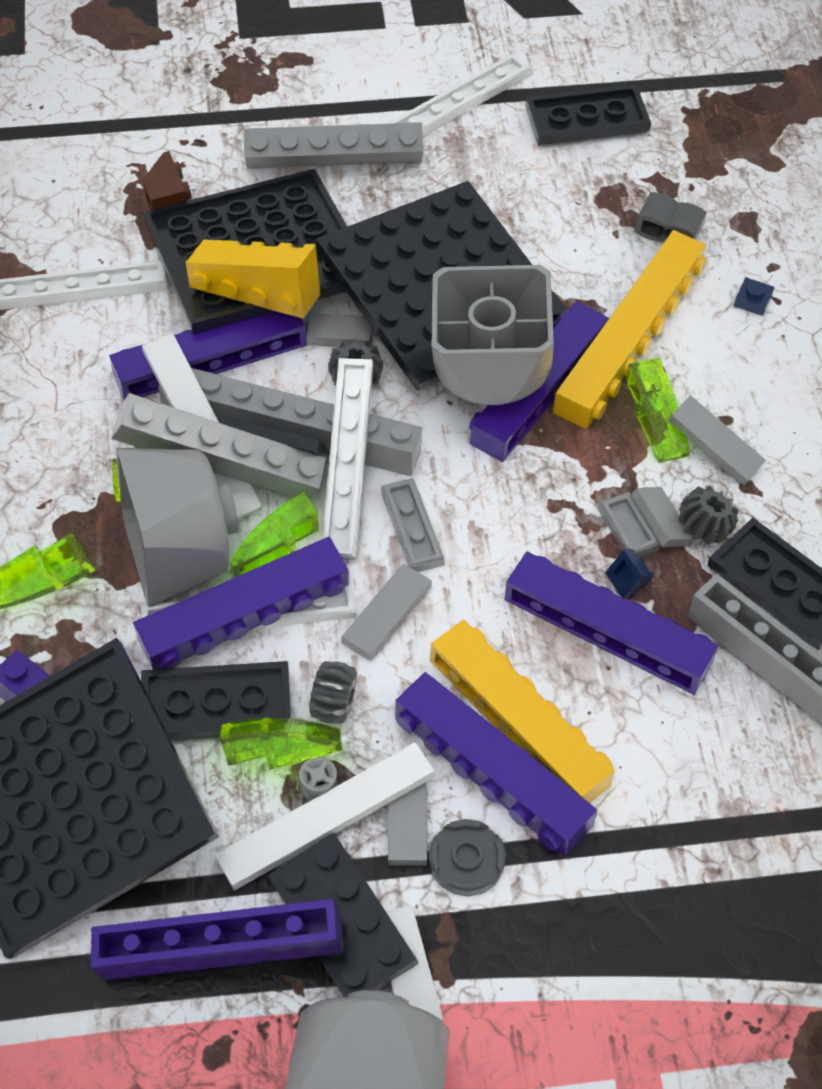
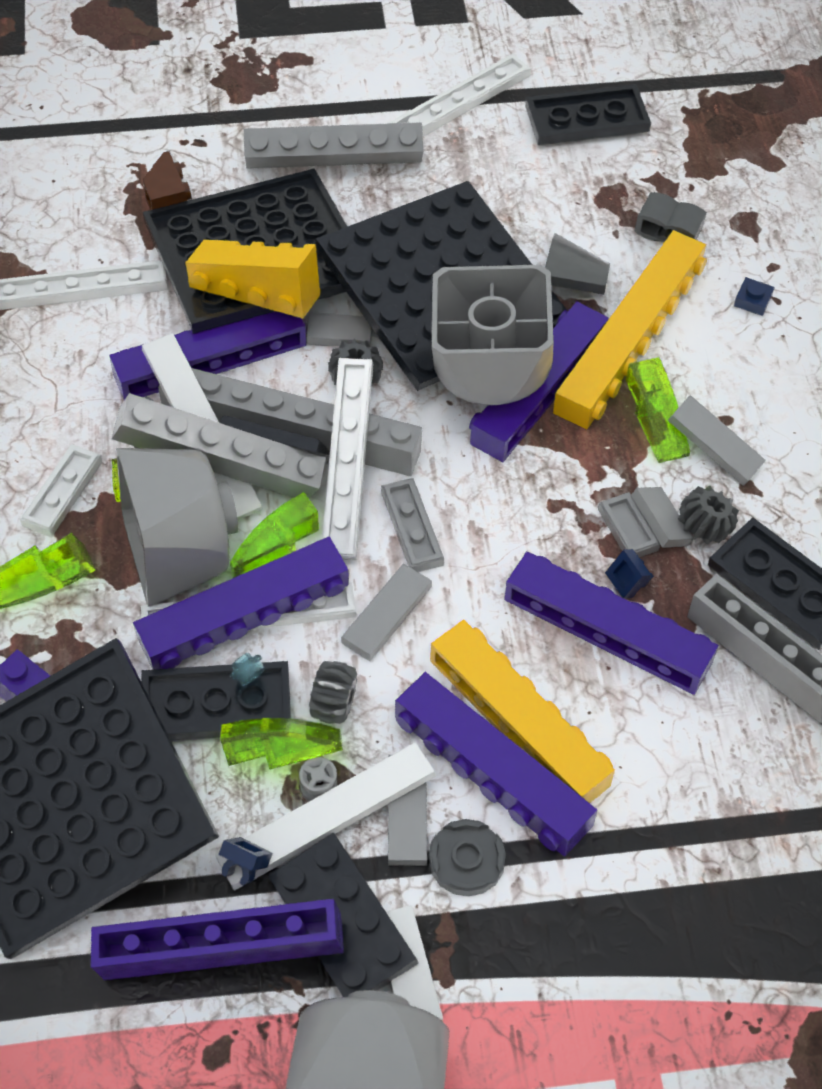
none -> white tile [20,444,102,537]
none -> dark blue tile [218,837,273,885]
none -> clear light blue plate [231,653,266,686]
none -> dark grey slope [545,233,610,295]

